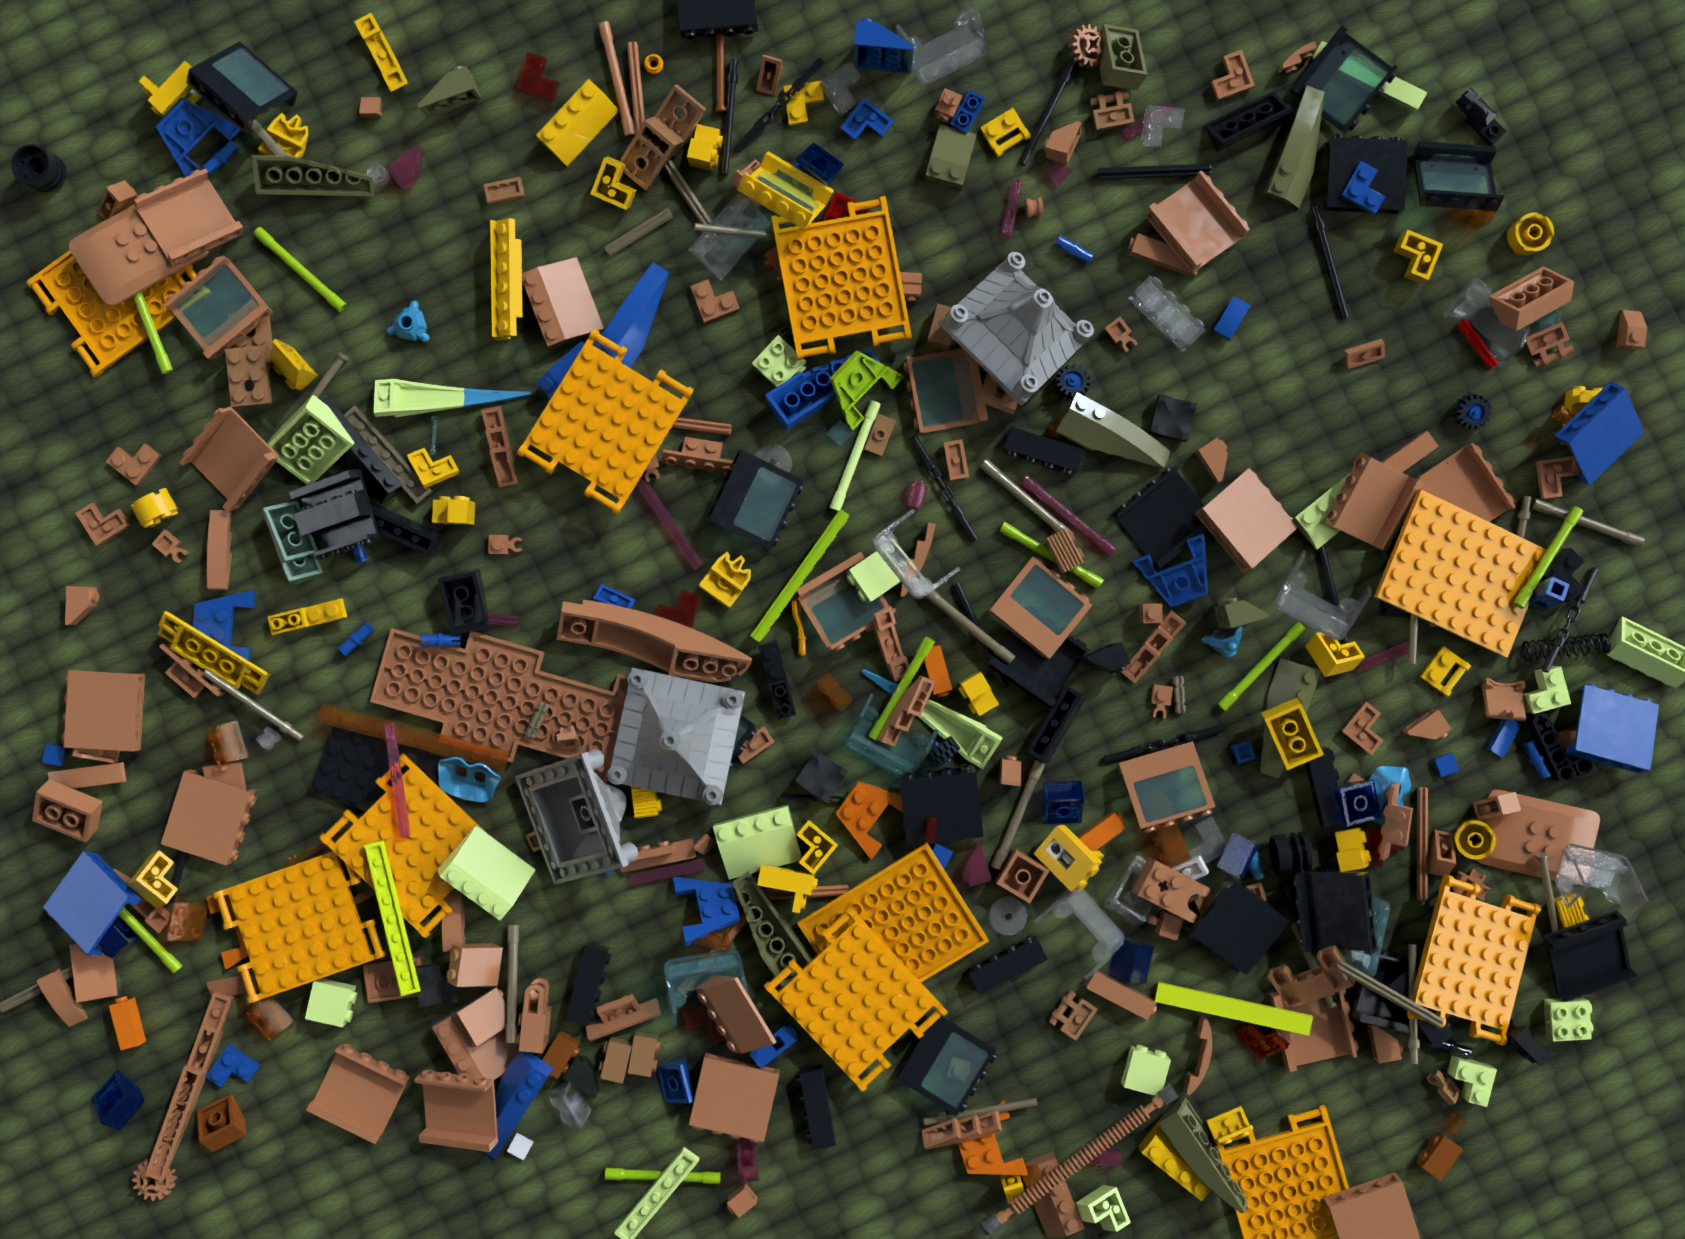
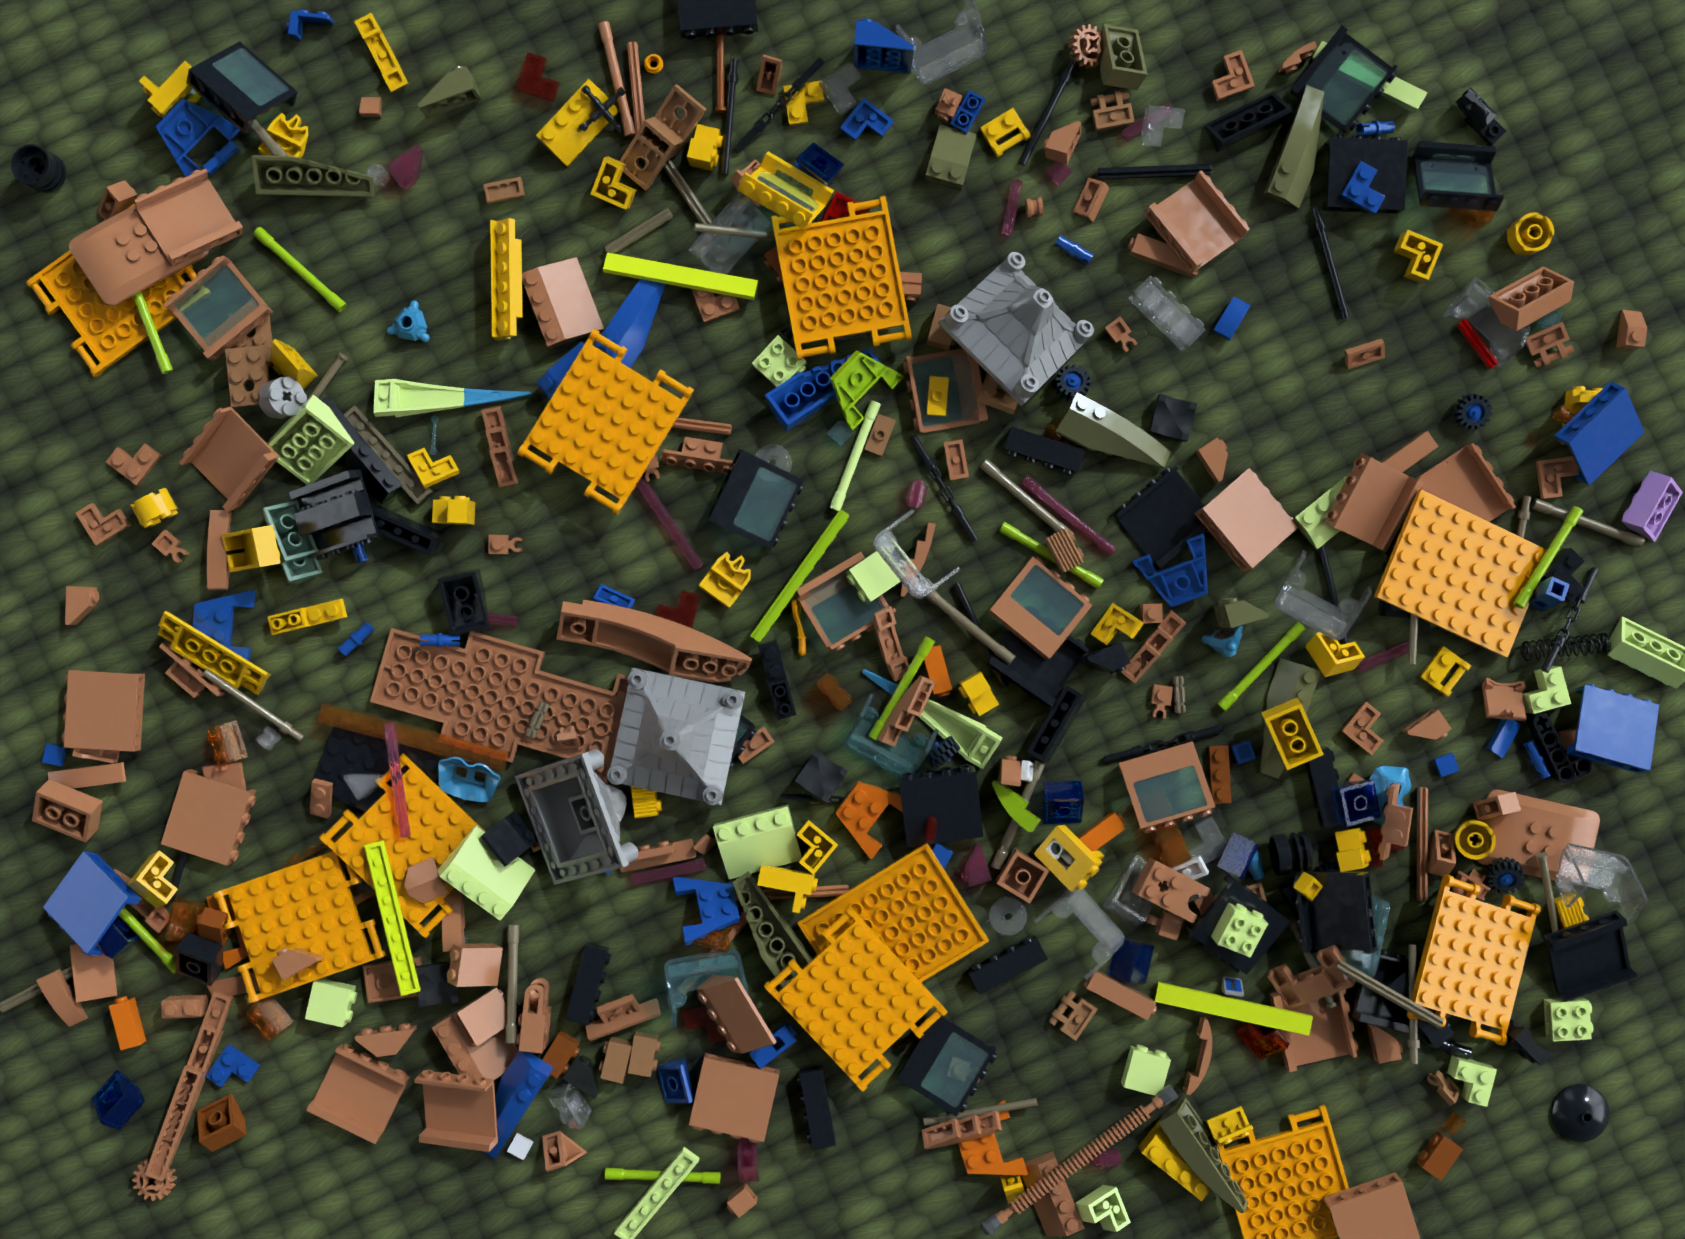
none -> nougat brick [161,994,208,1019]
none -> black brick [175,932,223,986]
none -> dark orange brick [196,907,231,948]
none -> yellow piece [222,525,280,573]
none -> light grey brick [259,376,307,419]
none -> nougat slope [272,948,323,980]
none -> blue bracket [286,9,334,41]
none -> nougat plate [310,779,333,819]
none -> clear slope [344,773,384,800]
none -> nougat slope [355,1023,417,1057]
none -> nougat slope [404,857,448,903]
none -> black slope [480,811,538,867]
none -> nougat slope [542,1131,588,1172]
none -> black piece [579,85,626,133]
none -> neon yellow tile [603,253,758,300]
none -> yellow plate [927,376,949,416]
none -> lime slope [992,780,1041,832]
none -> white tile [1021,760,1034,782]
none -> nougat slope [1073,178,1109,222]
none -> yellow plate [1091,603,1144,645]
none -> dark orange plate [1208,745,1232,804]
none -> yellowish green brick [1211,903,1268,958]
none -> slope [1221,976,1244,997]
none -> yellow slope [1293,872,1323,902]
none -> blue pin [1356,120,1395,136]
none -> black wheel [1486,857,1525,894]
none -> black dish [1551,1084,1610,1142]
none -> lavender slope [1622,471,1683,542]

